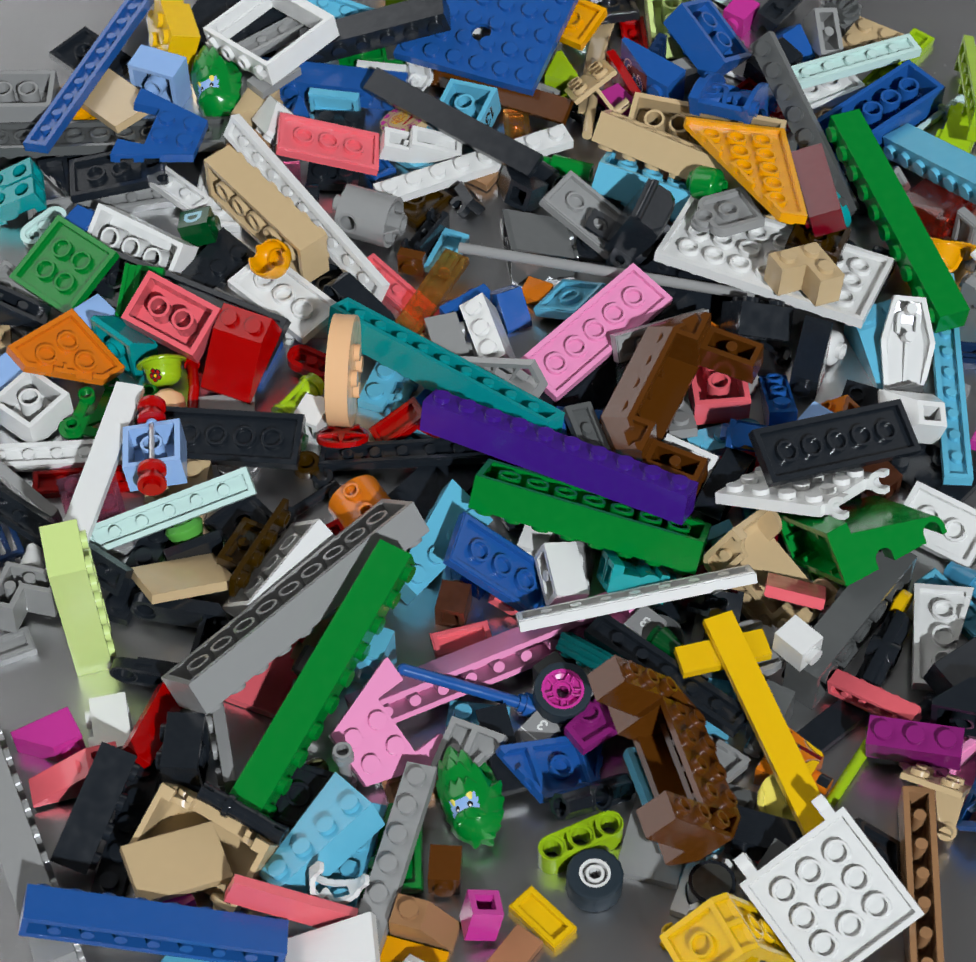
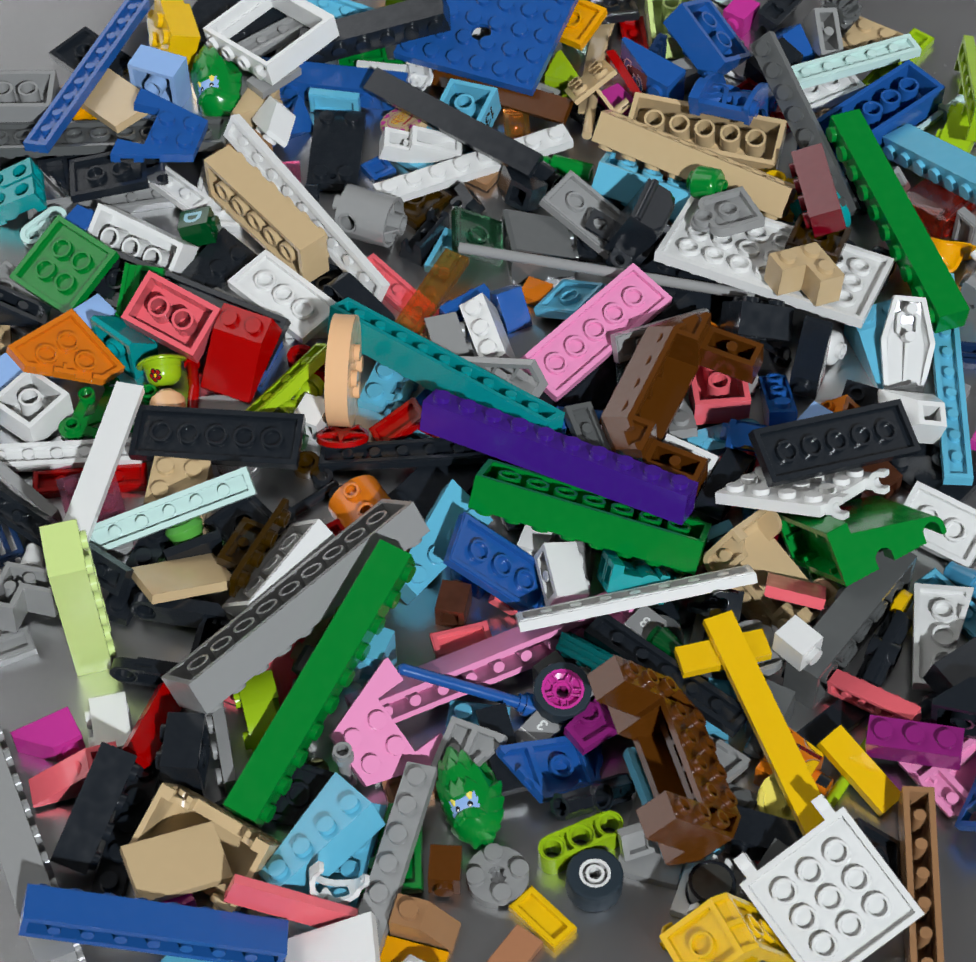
light blue brick [122,395,188,496] -> none
black pin [197,781,289,846] -> none
light orange hair [248,239,292,279] -> none
coral tile [275,112,380,176] -> none
reddish brown plate [397,247,426,277] -> none
dark pink brick [459,889,504,941] -> none
light orange wing [683,116,808,225] -> none
tan plate [900,763,972,841] -> none
none -> lime brick [233,670,280,752]
none -> lime tile [245,343,327,412]
none -> clear green tile [451,206,503,267]
none -> light grey plate [466,843,529,909]
none -> light grey plate [617,822,655,862]
none -> yellow tile [816,724,901,817]

